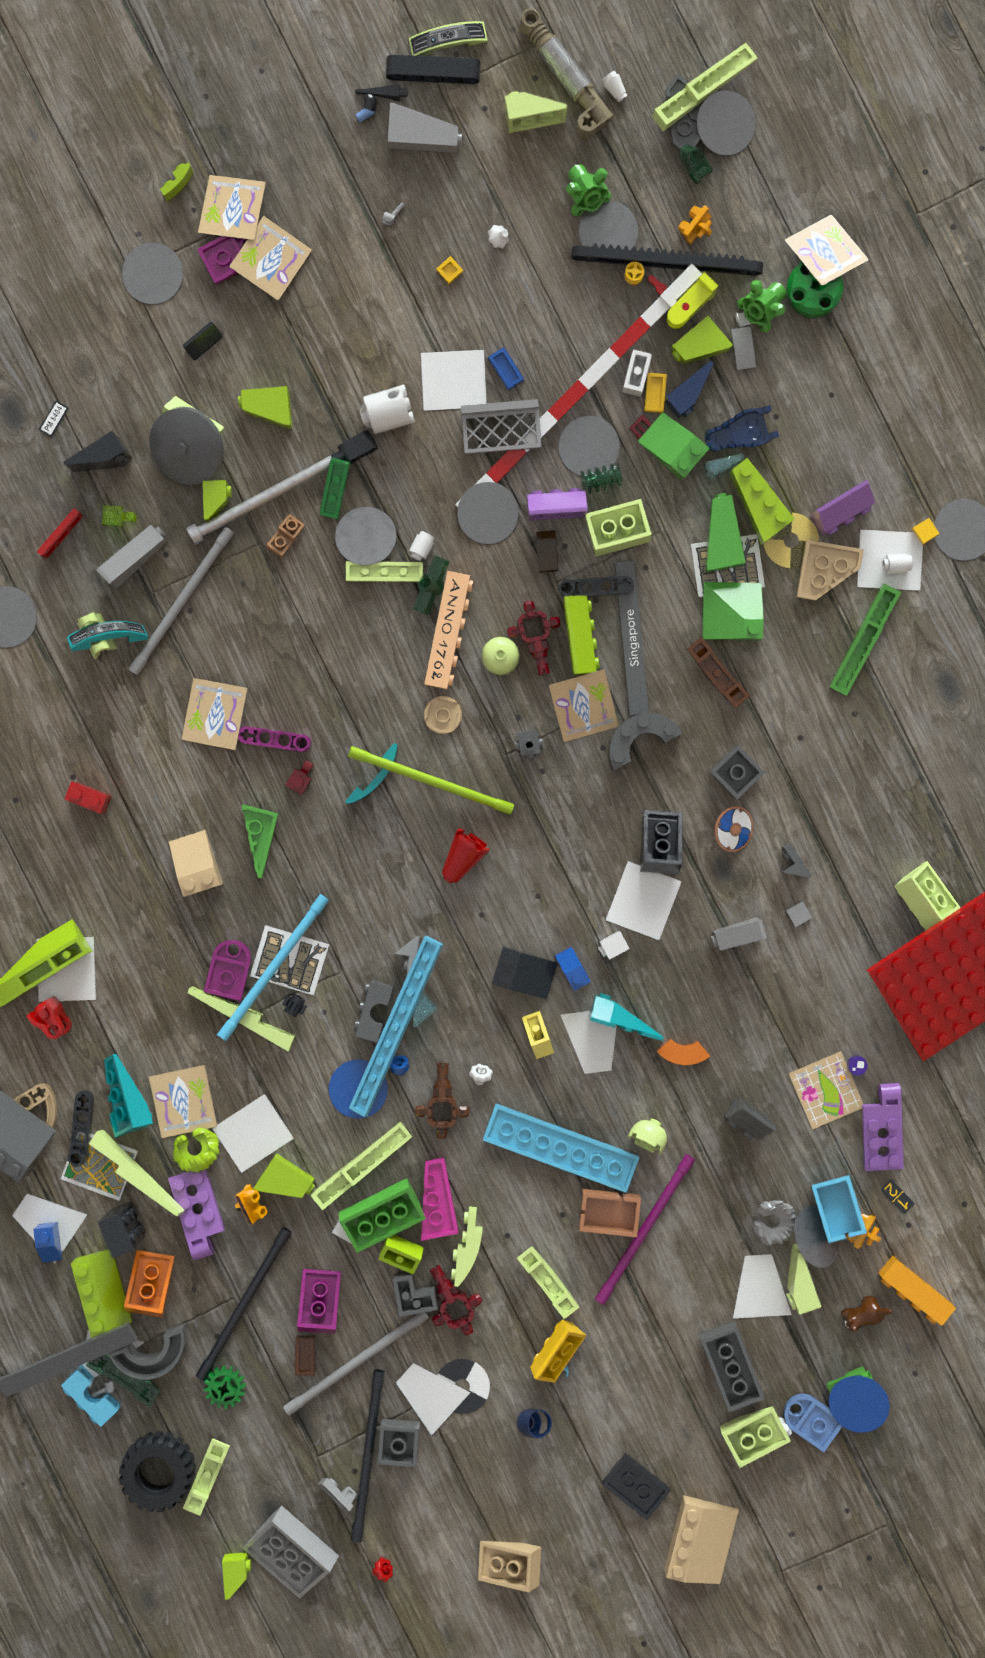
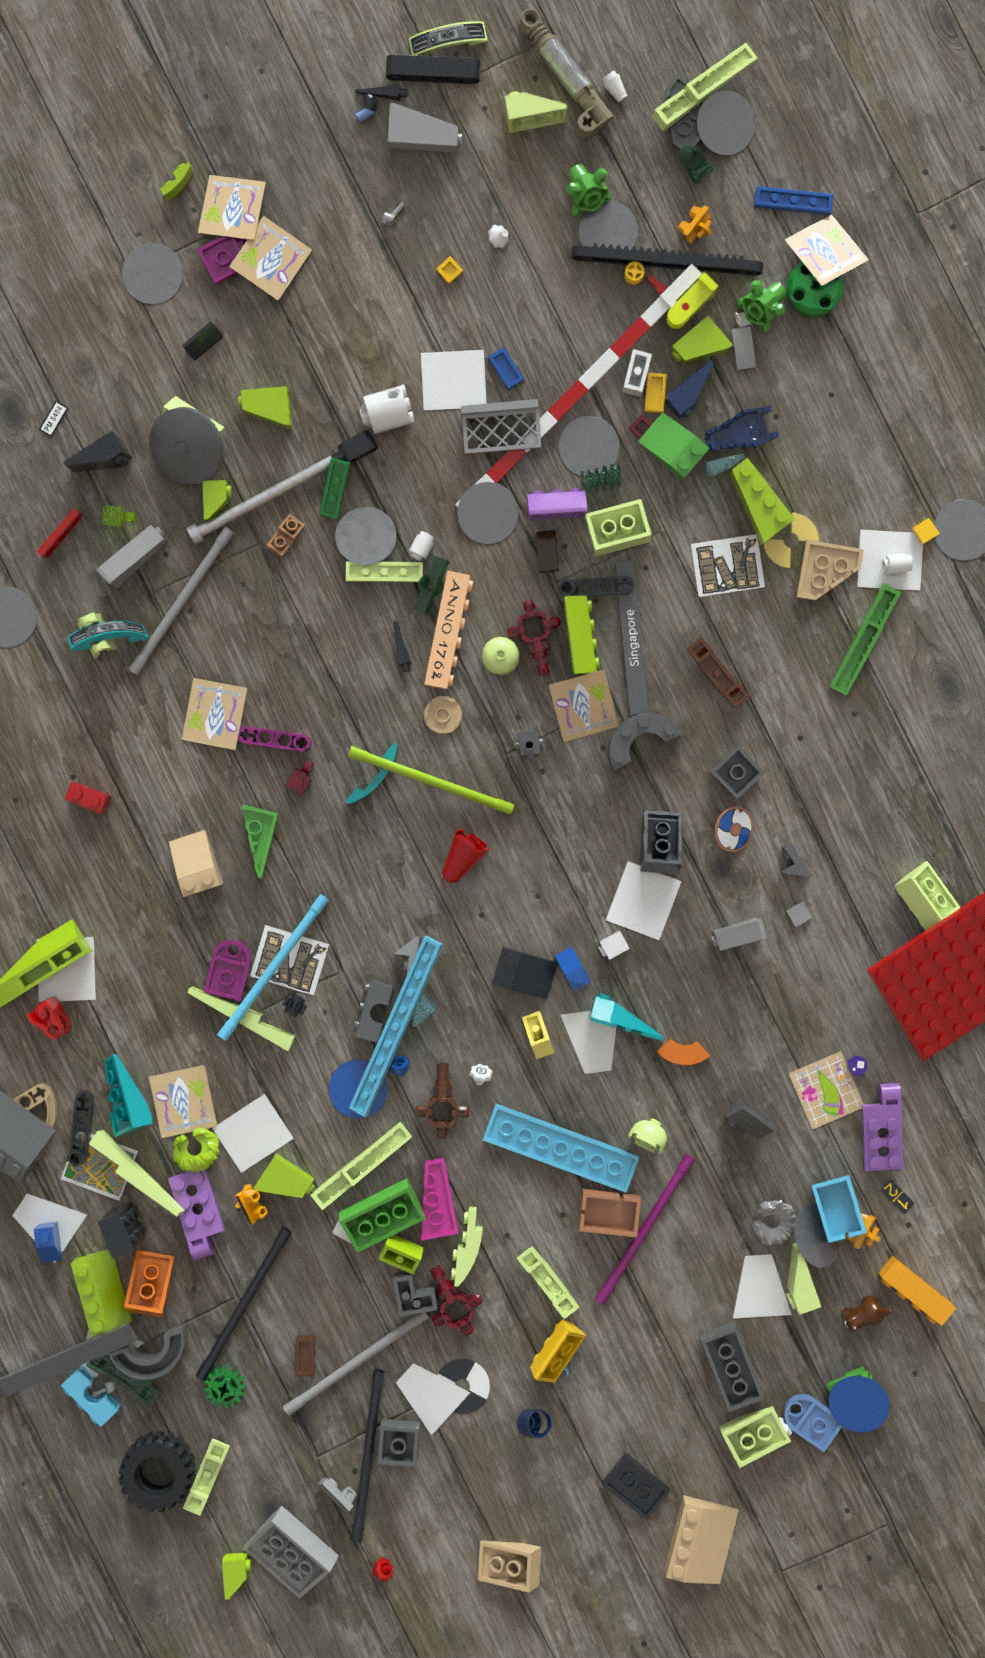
magenta slope [297,1269,341,1334] -> none
bright green slope [702,582,763,641] -> none
bright green slope [705,493,746,573] -> none
medium lavender slope [811,480,875,535] -> none
none -> black piece [394,620,412,672]
none -> blue tile [754,186,833,215]

